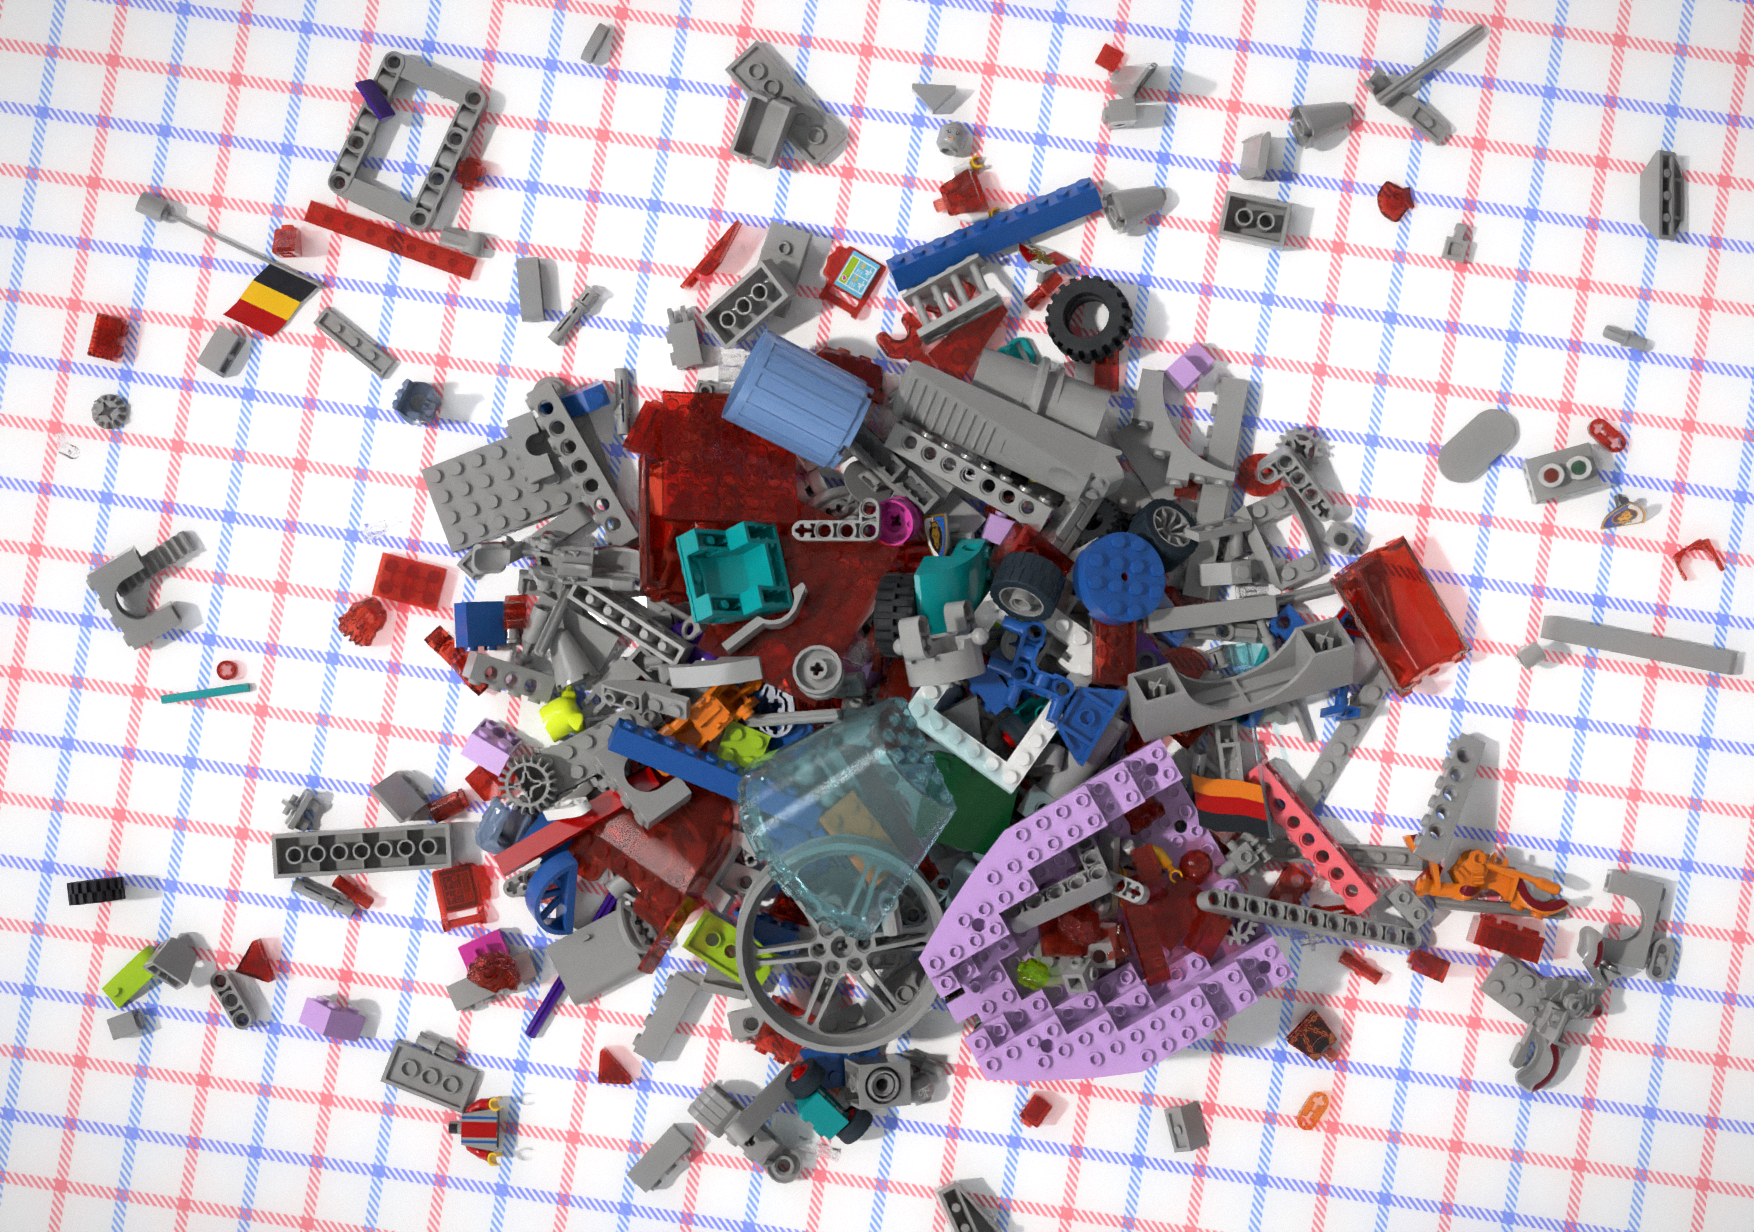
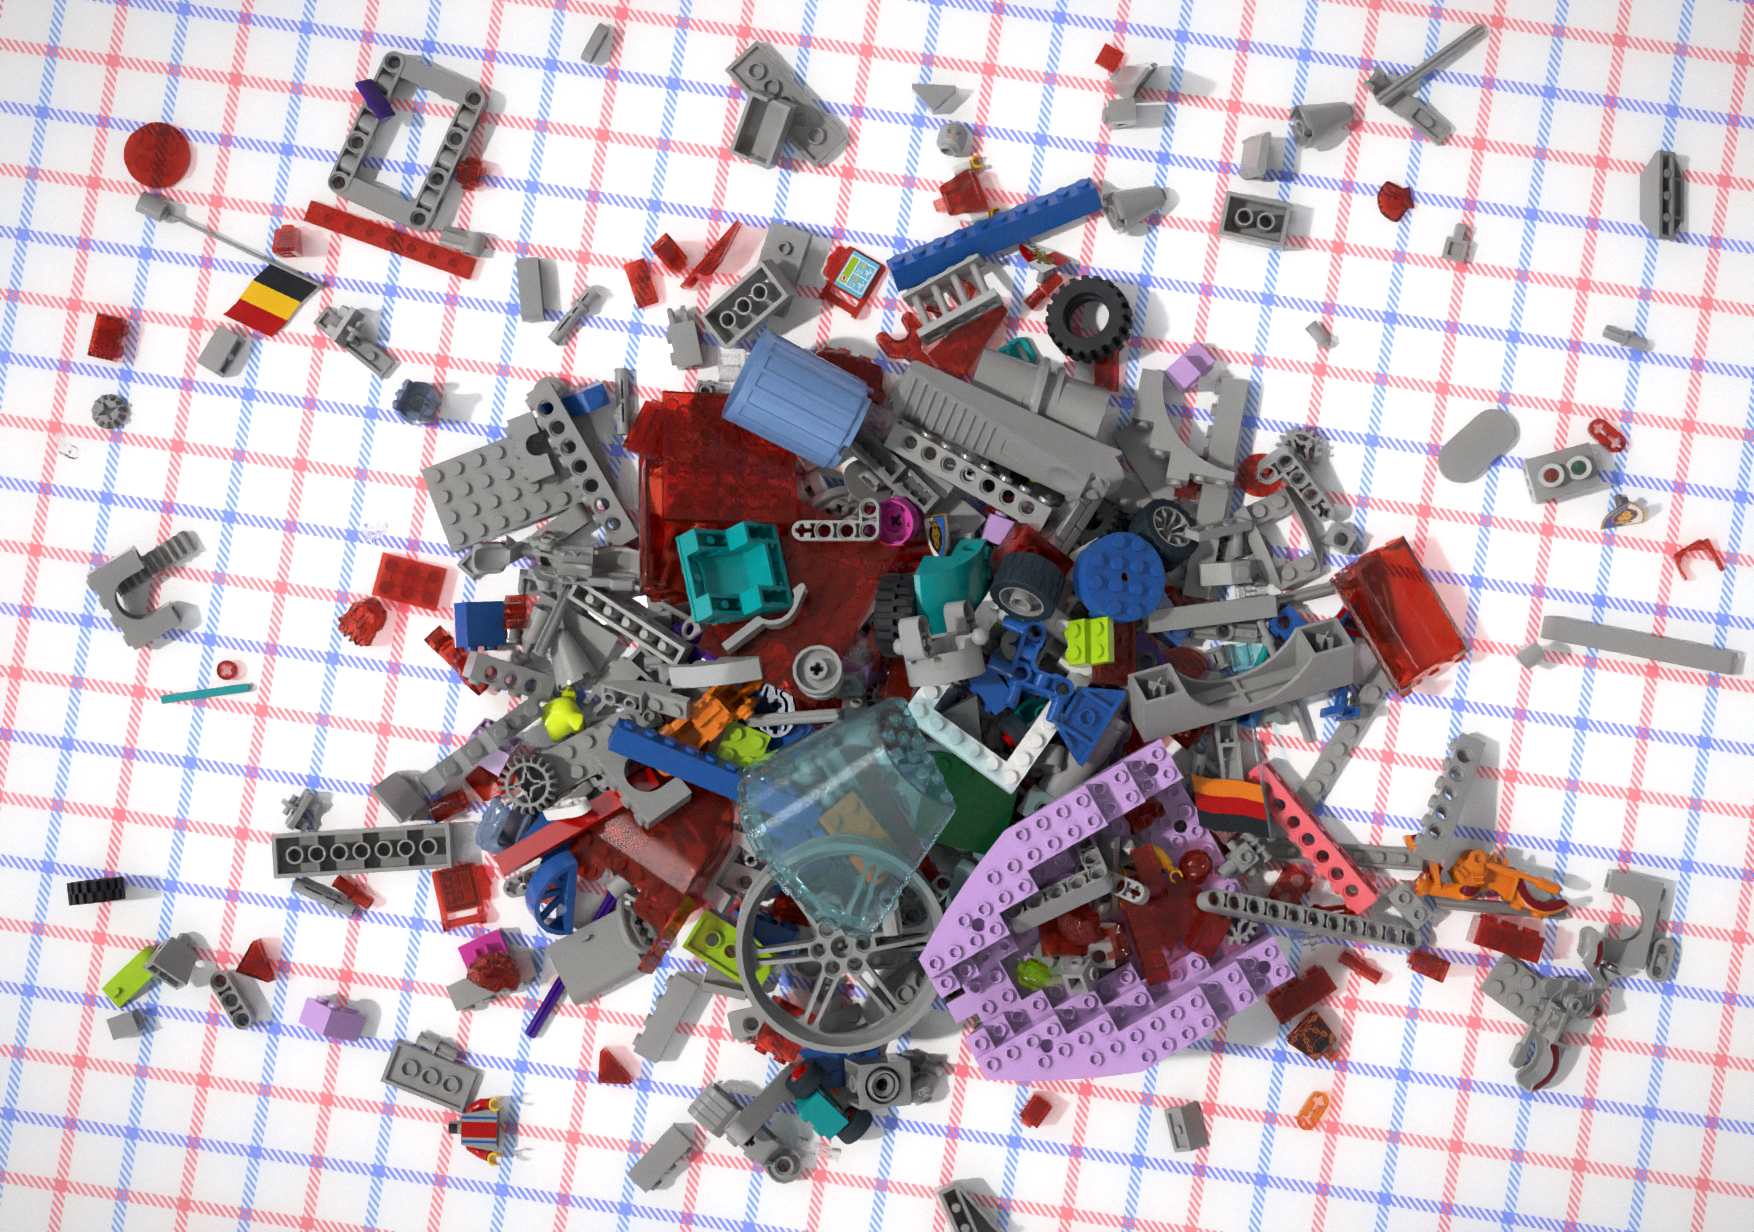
none -> clear red tile [124,122,191,189]
none -> light grey hips [325,305,366,348]
none -> light grey arch [418,696,545,796]
none -> clear red slope [623,257,659,309]
none -> clear red slope [650,232,689,275]
none -> lime plate [1064,616,1114,668]
none -> clear red brick [1265,964,1338,1025]
none -> light grey pin [1305,320,1332,349]

